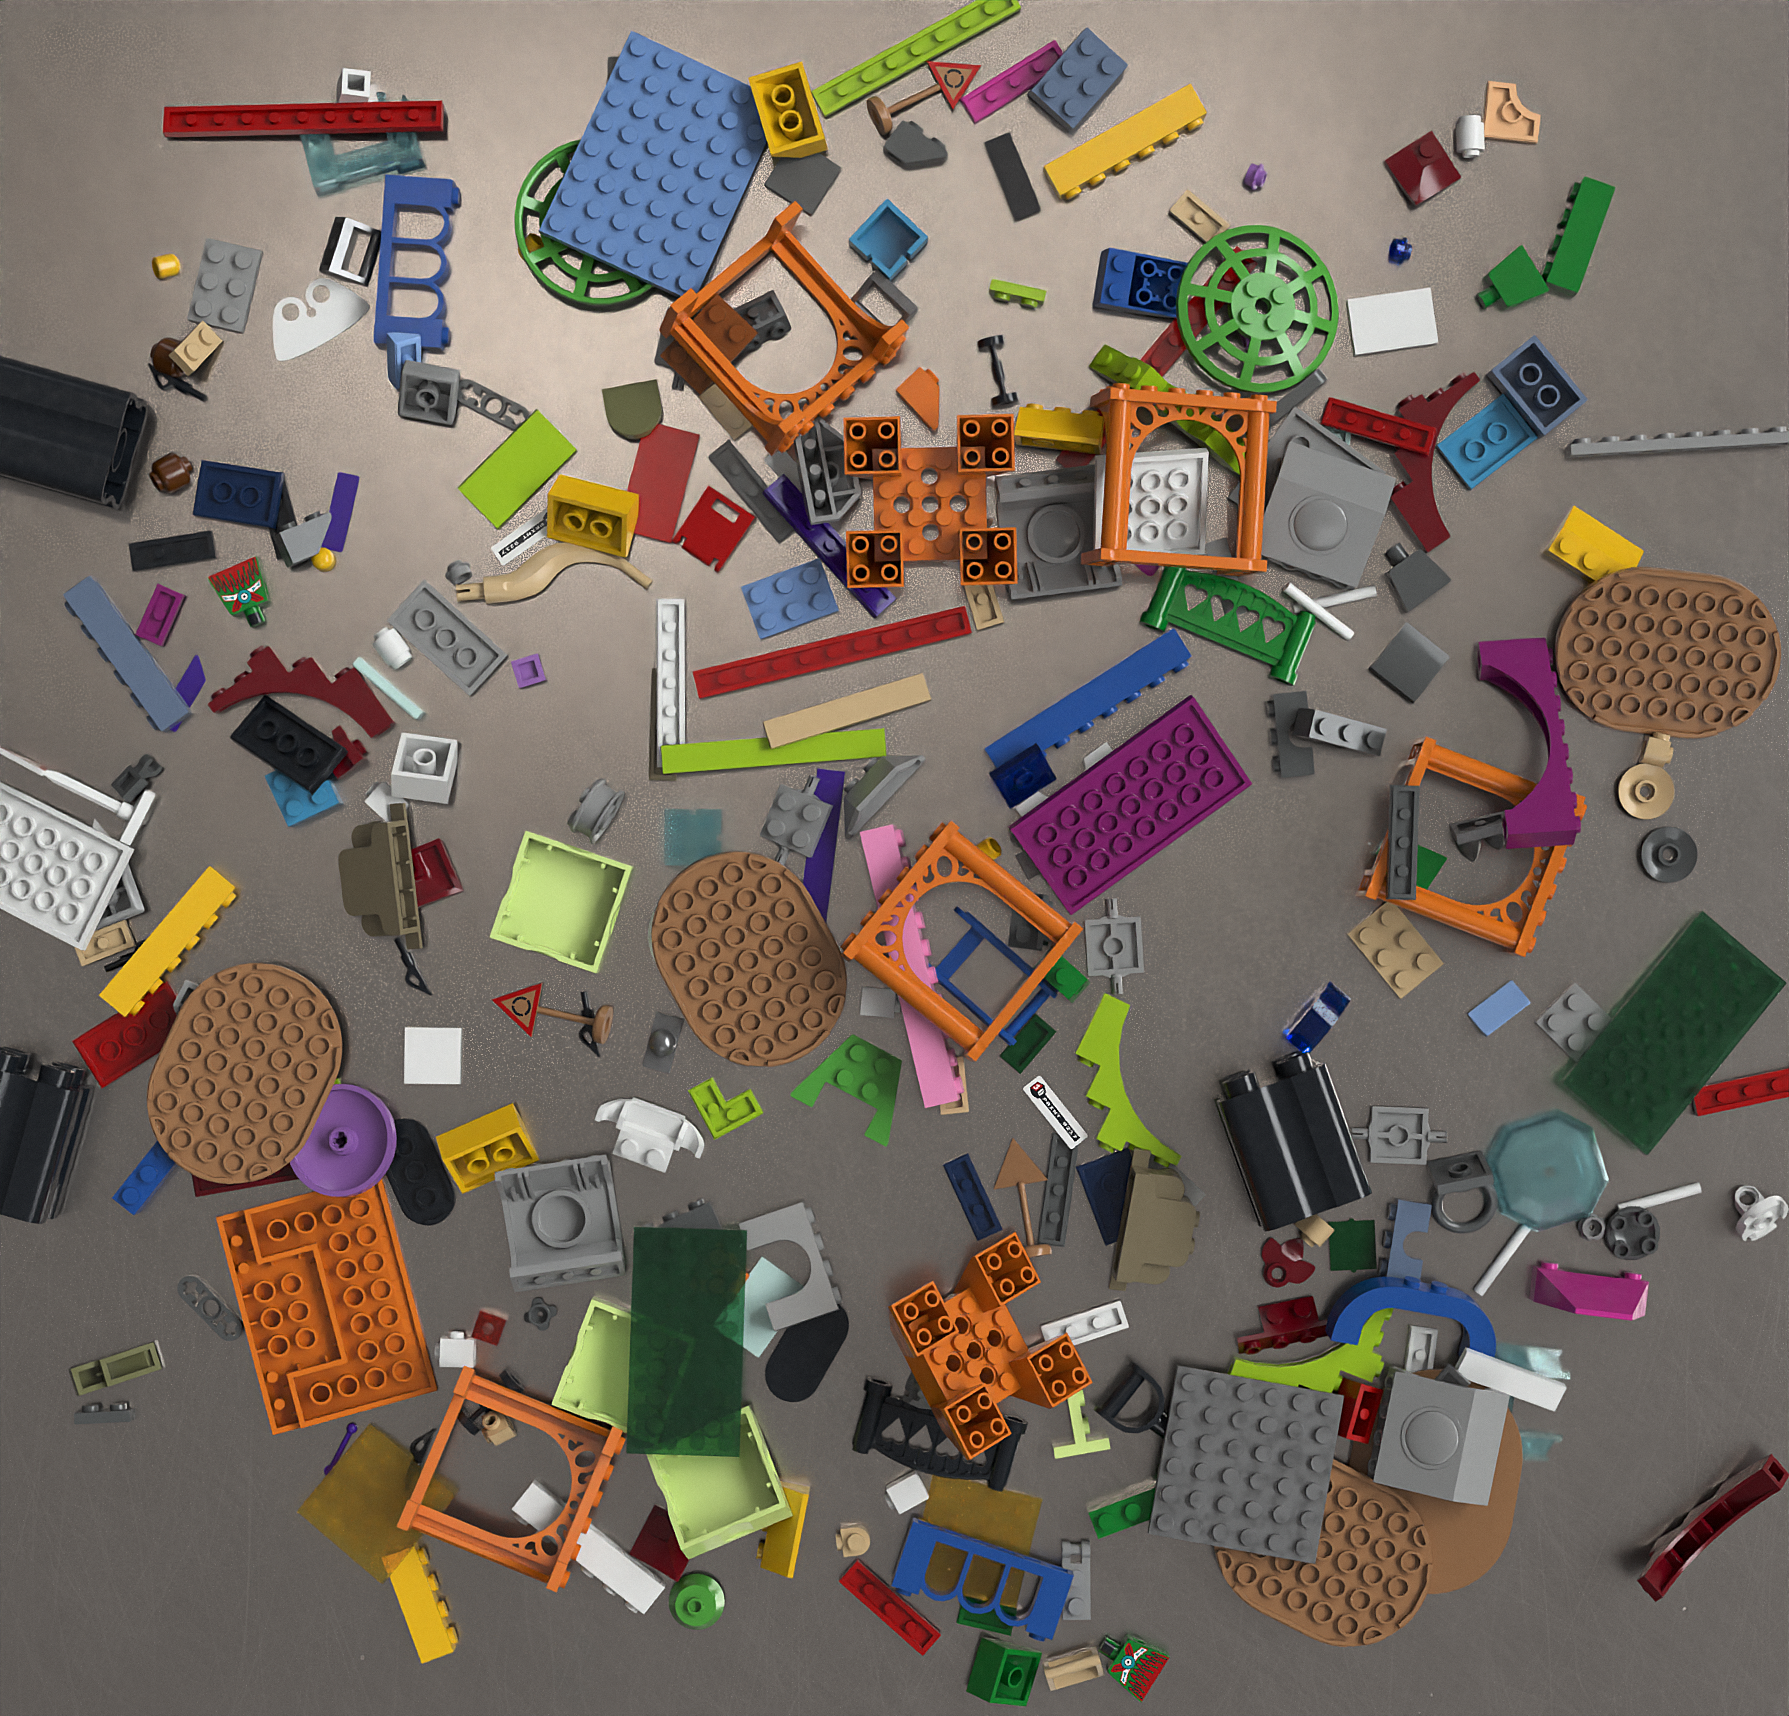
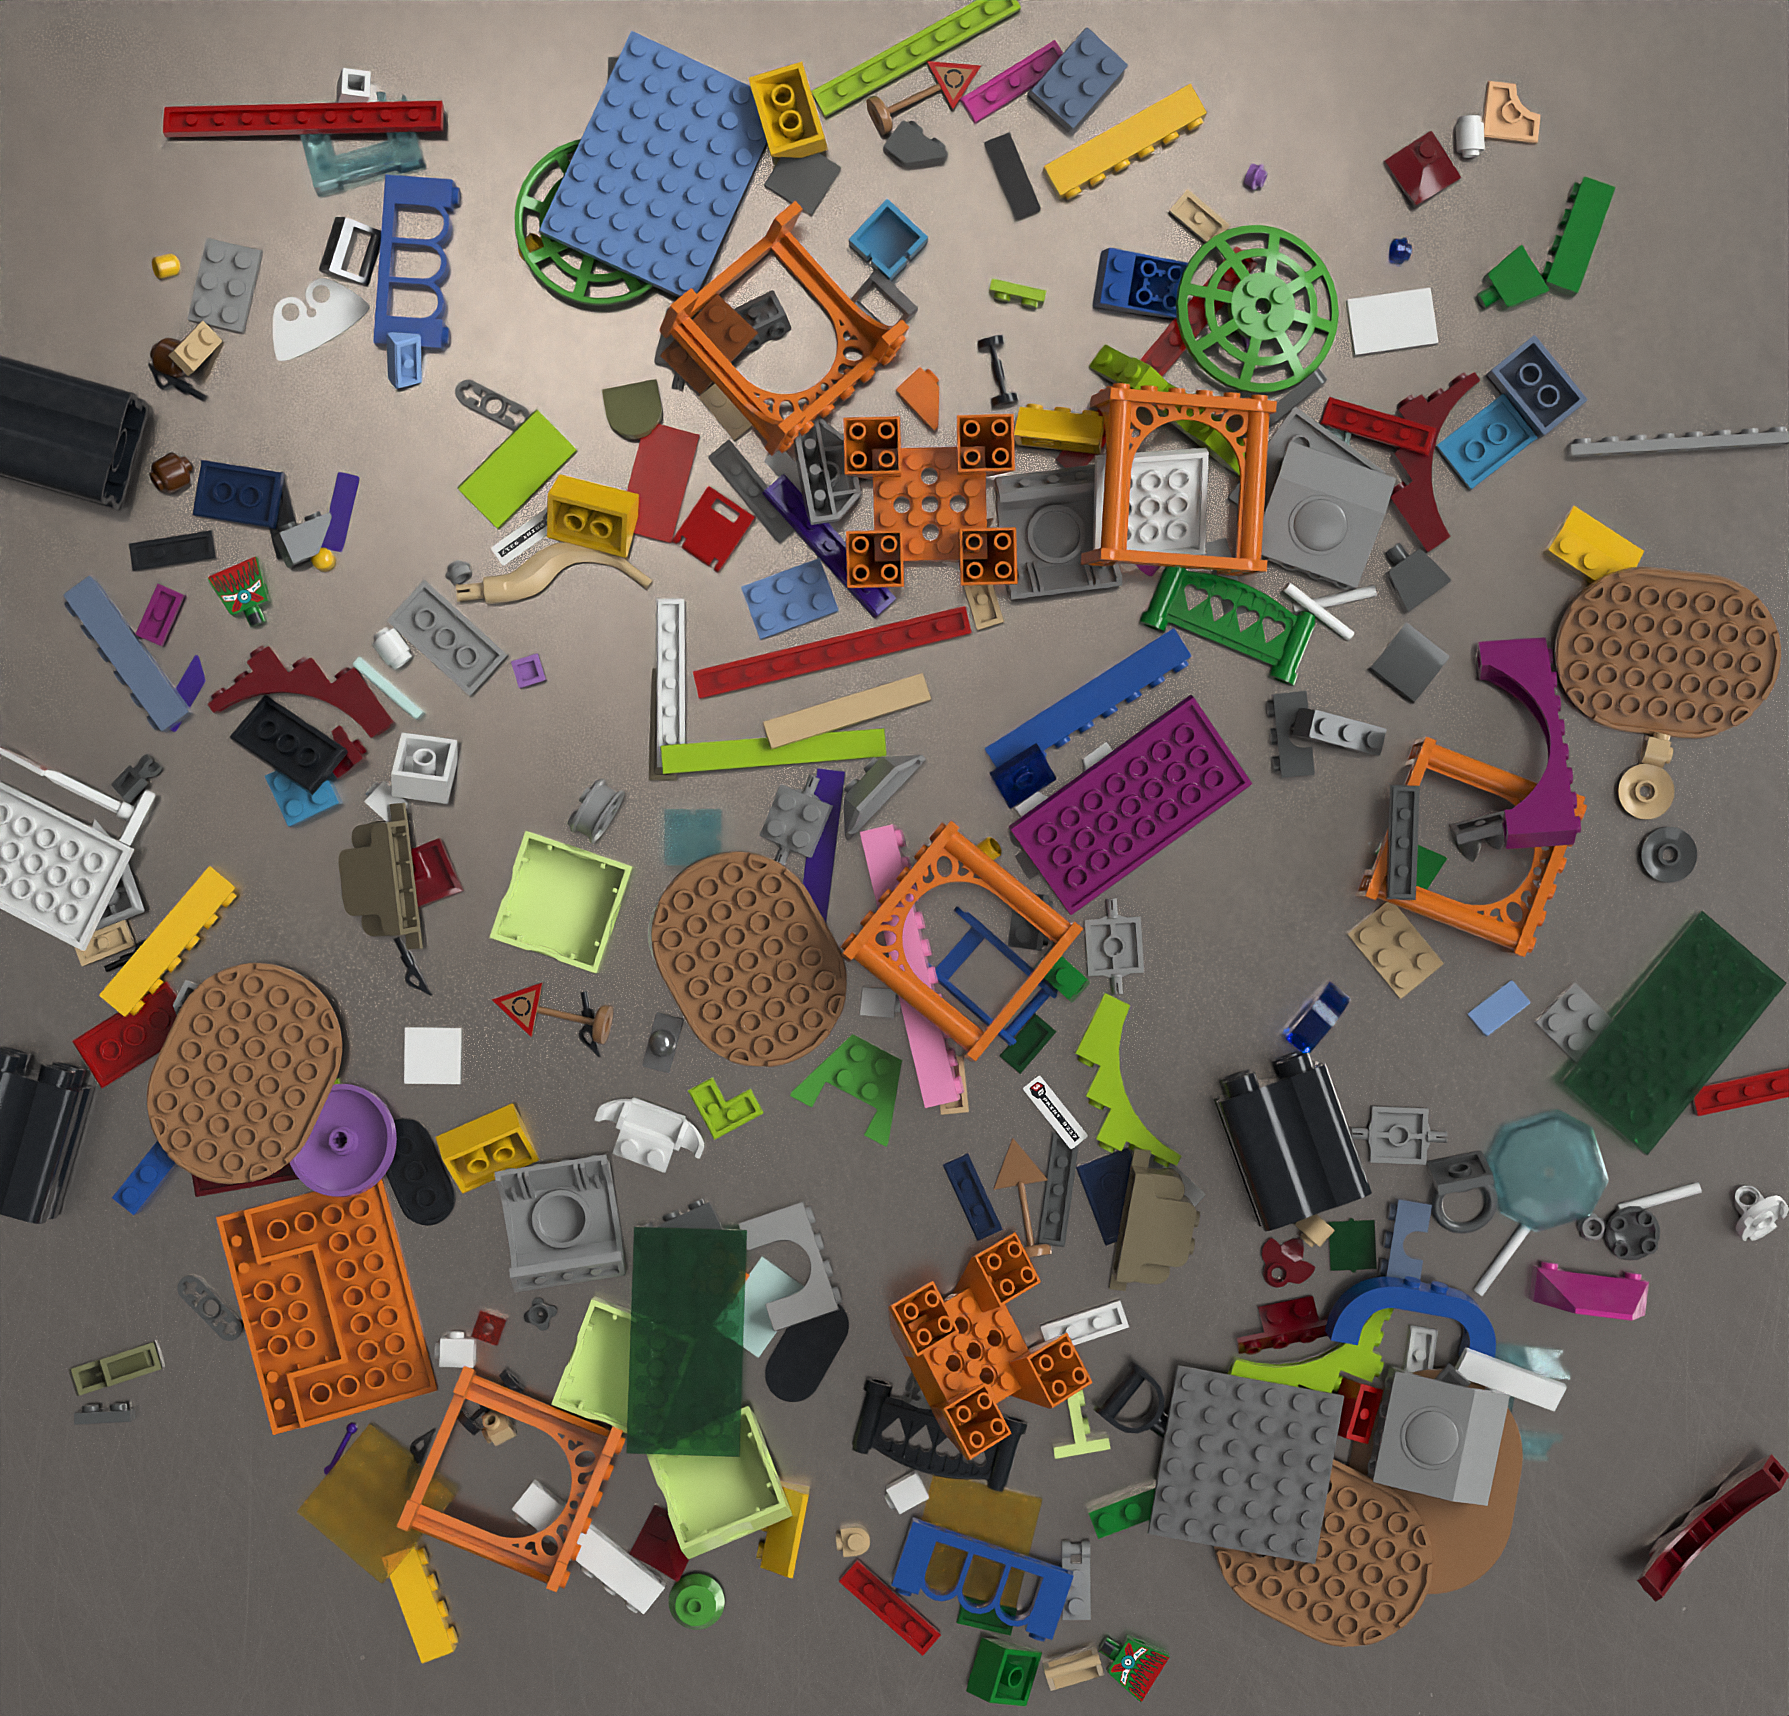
light grey brick [397,360,460,425] -> none

